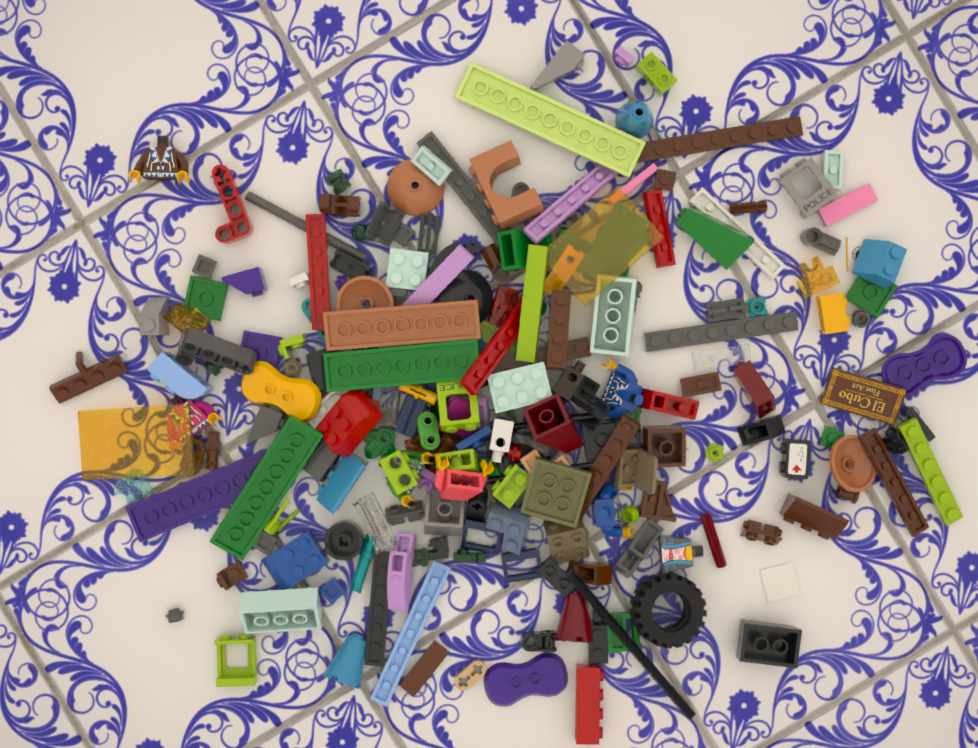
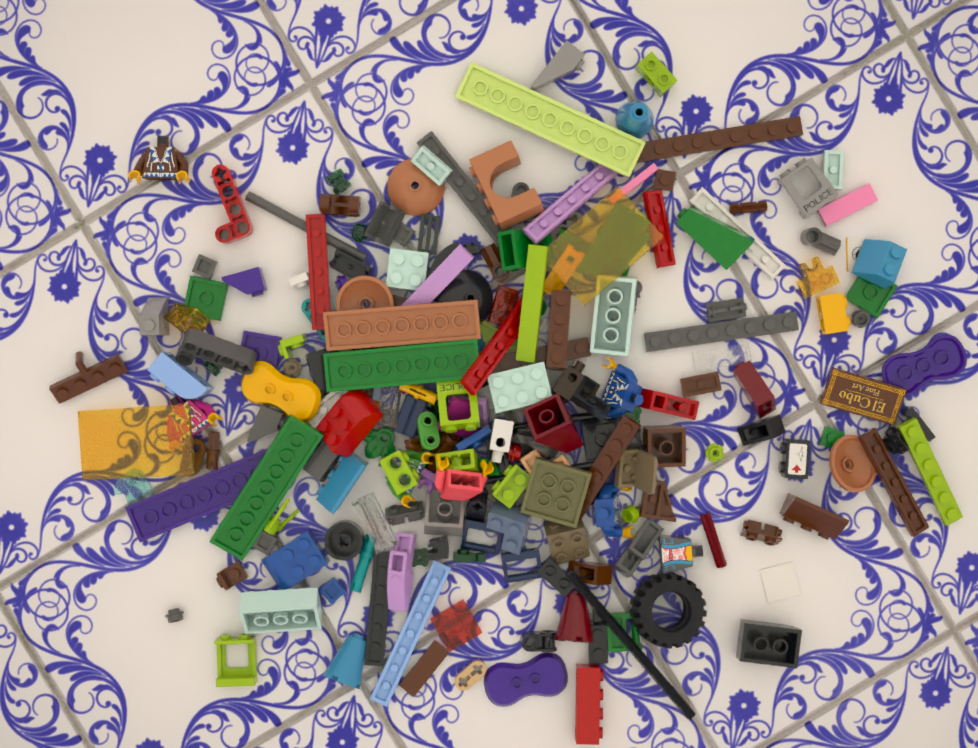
lavender plate [613,46,634,68] -> none
teal plate [746,297,767,317] -> none
reddish brown bush [835,485,860,504] -> none
none -> clear red plate [430,599,482,652]

